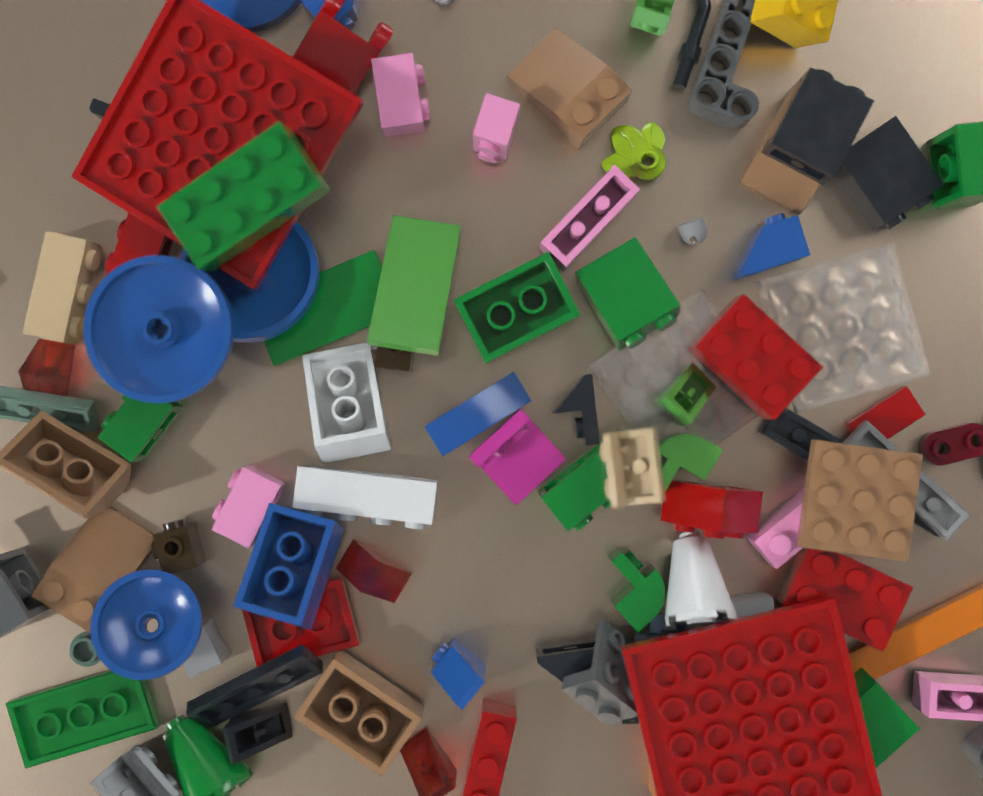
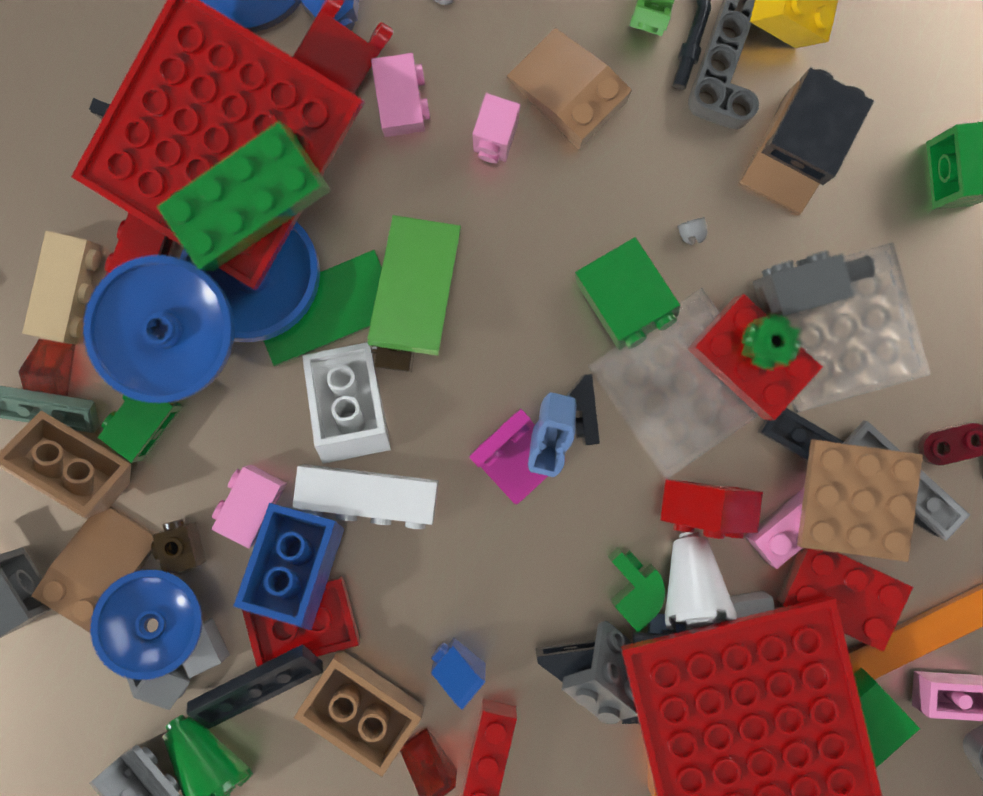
green tile [5,670,160,769] -> none
sand green plate [70,631,101,667] -> none
black slope [223,703,293,764] -> none
clear red slope [336,538,412,603] -> none
blue slope [424,372,532,456] -> none
green brick [453,251,581,365] -> none
green brick [538,428,624,532] -> none
bright pink brick [539,165,640,272] -> none
tan bracket [600,427,666,508] -> none
lime plate [601,121,666,181] -> none
bright green slope [653,362,716,426] -> none
bright green brick [658,432,723,491] -> none
blue slope [733,213,810,280] -> none
black brick [836,116,943,230] -> none
red tile [846,386,926,439] -> none
none -> light grey brick [127,665,190,710]
none -> medium blue brick [528,392,576,477]
none -> green brick [741,314,801,371]
none -> dark grey brick [753,251,876,316]

